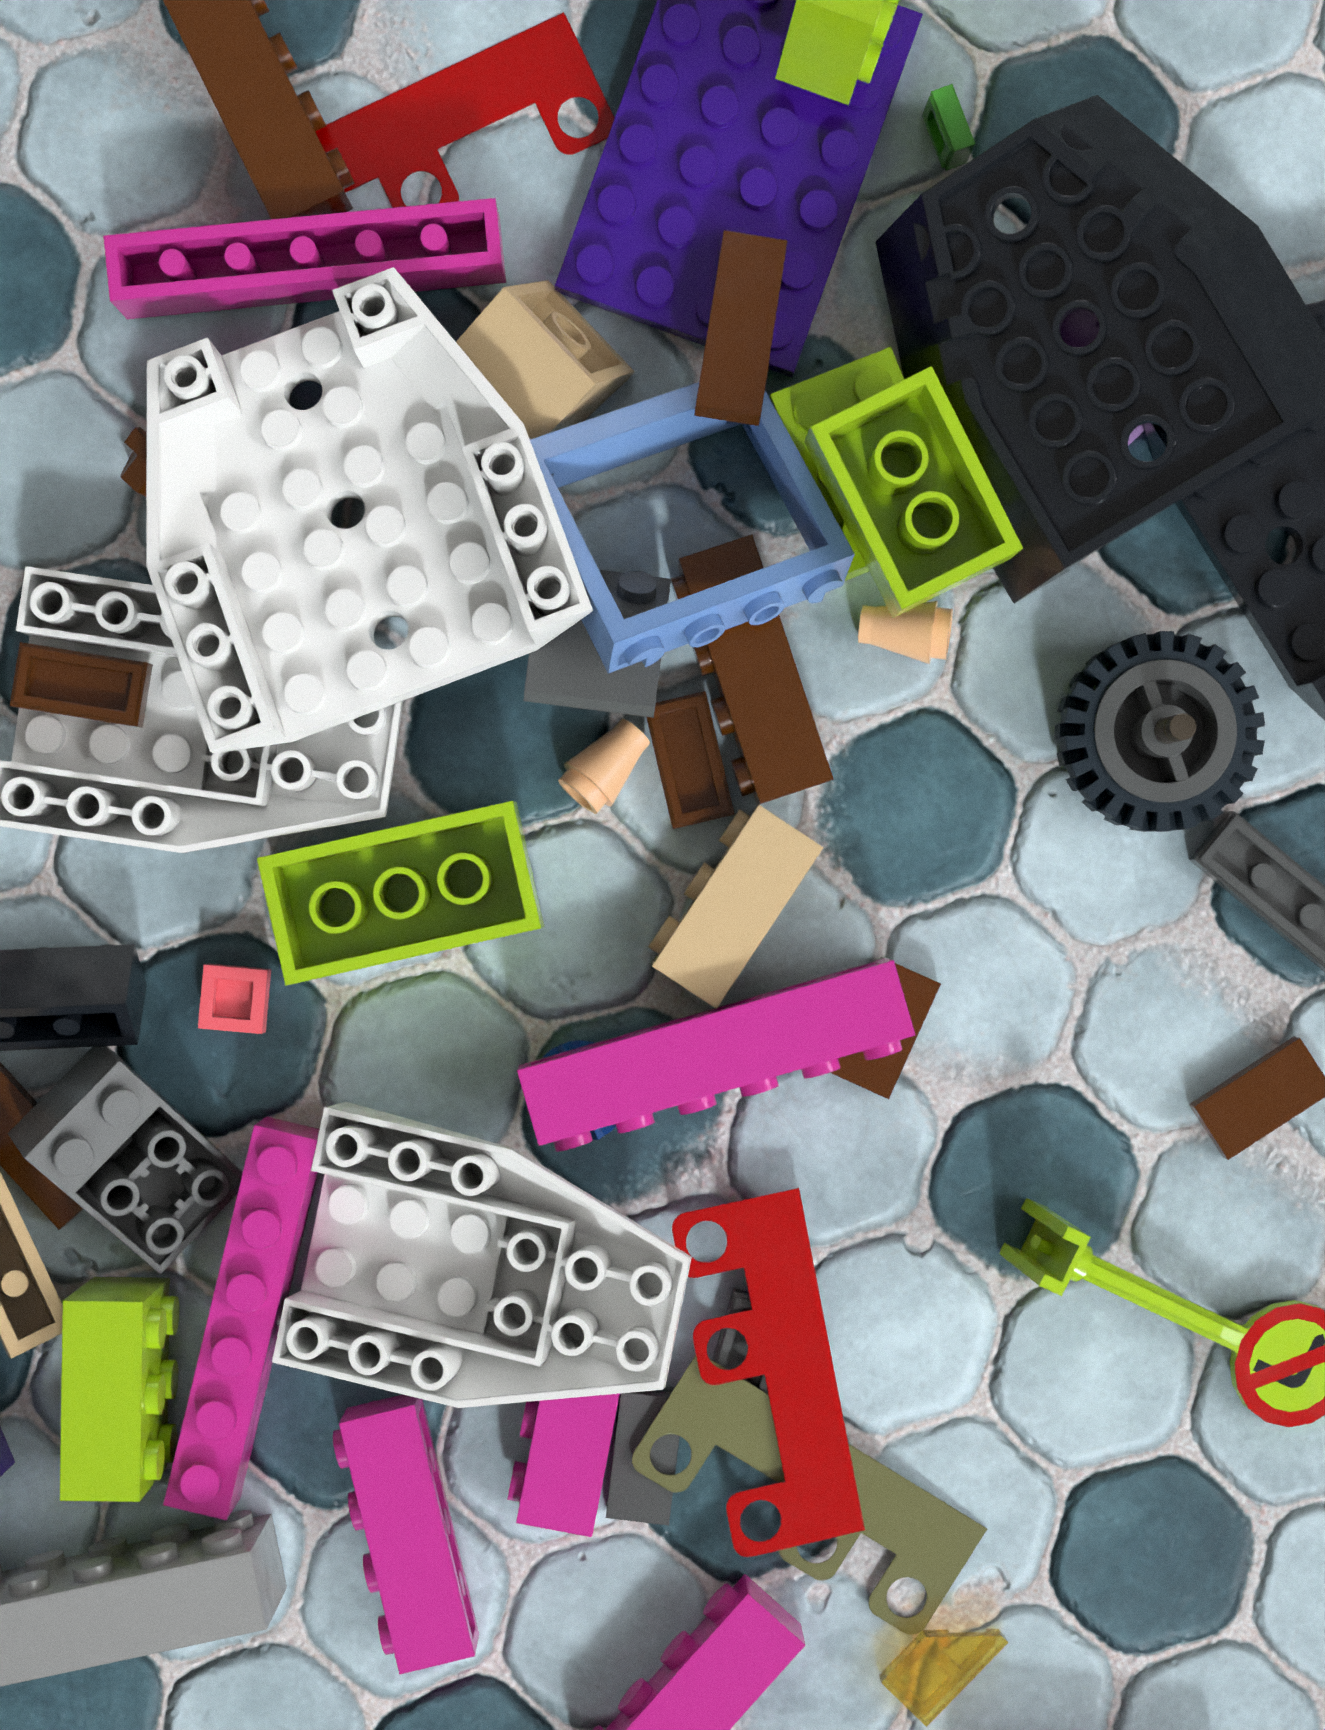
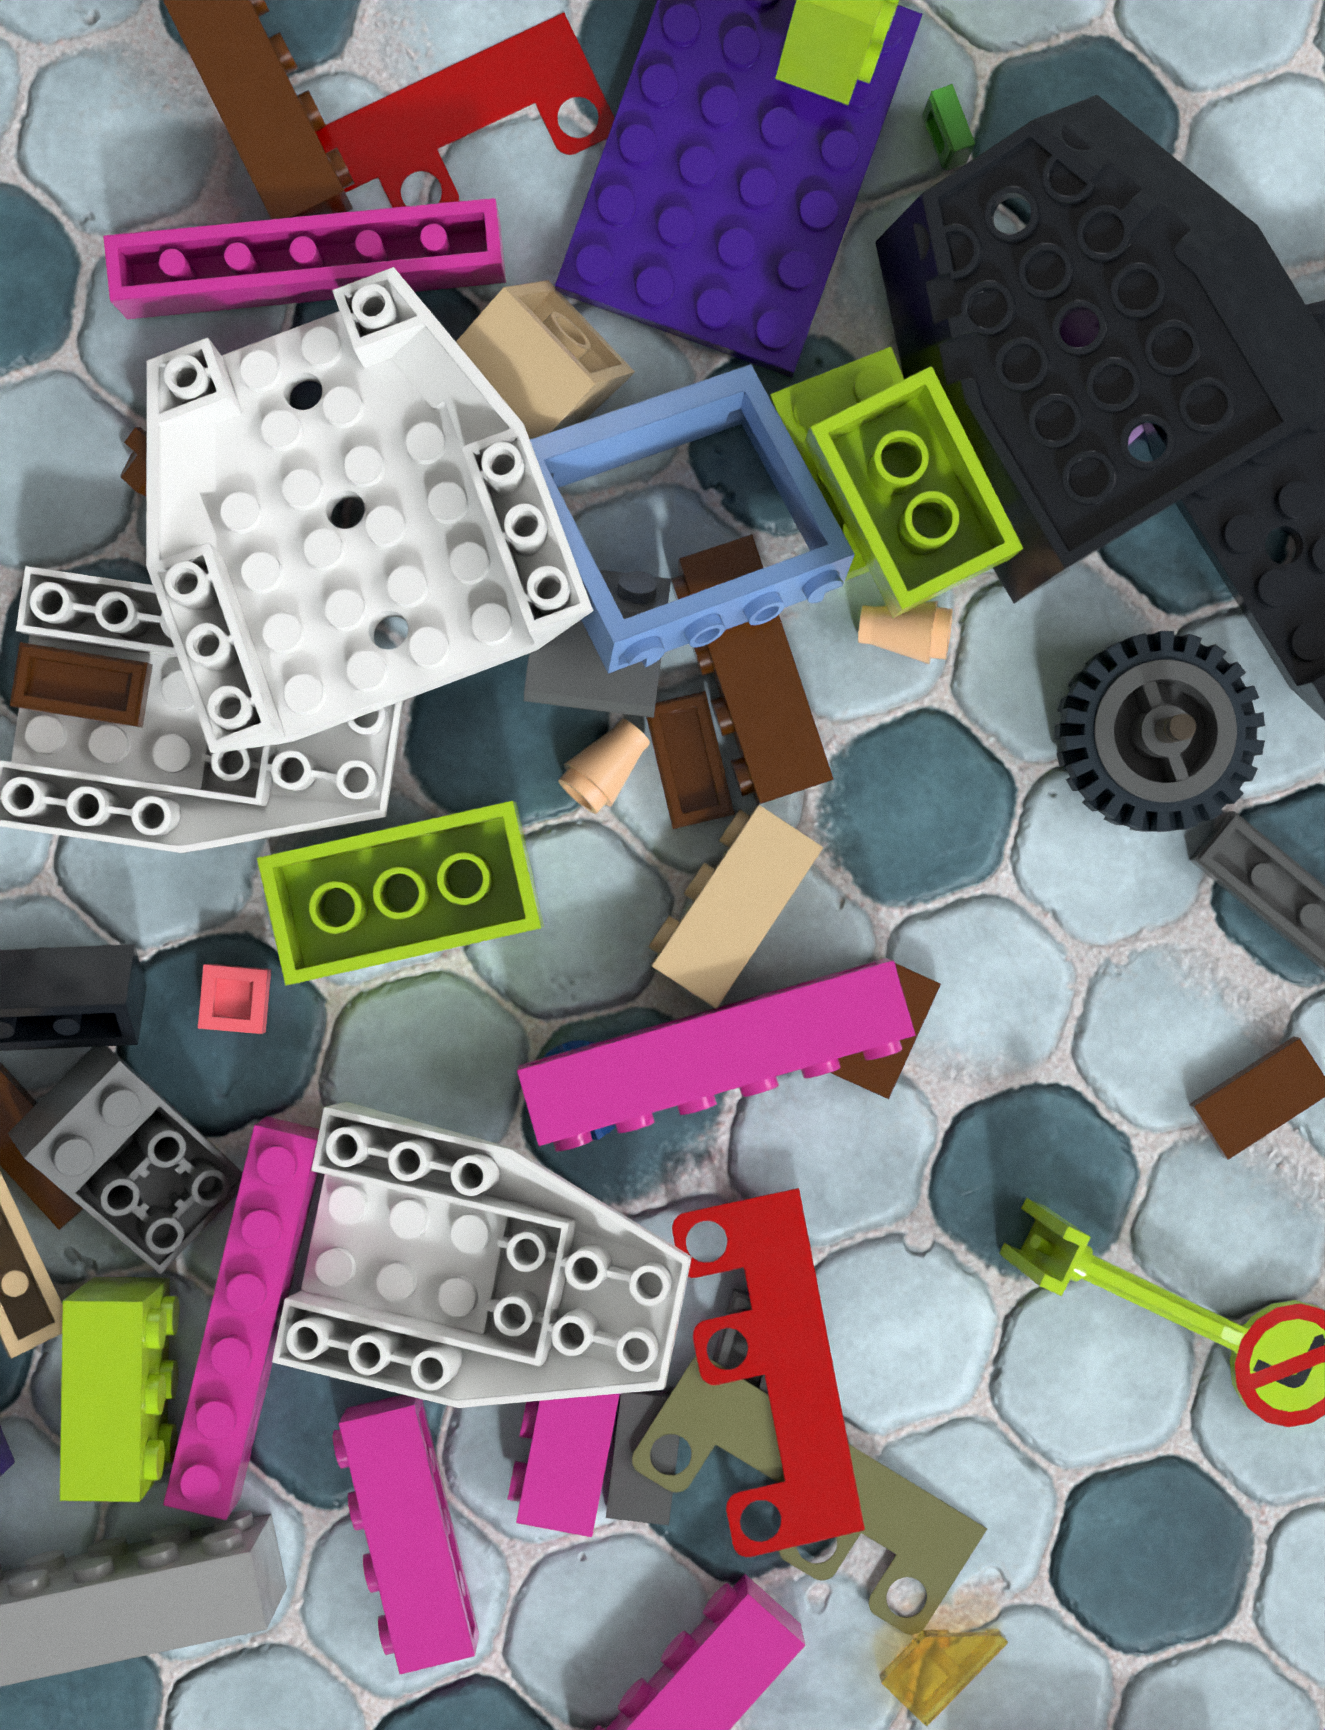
reddish brown tile [694,230,788,426] -> none

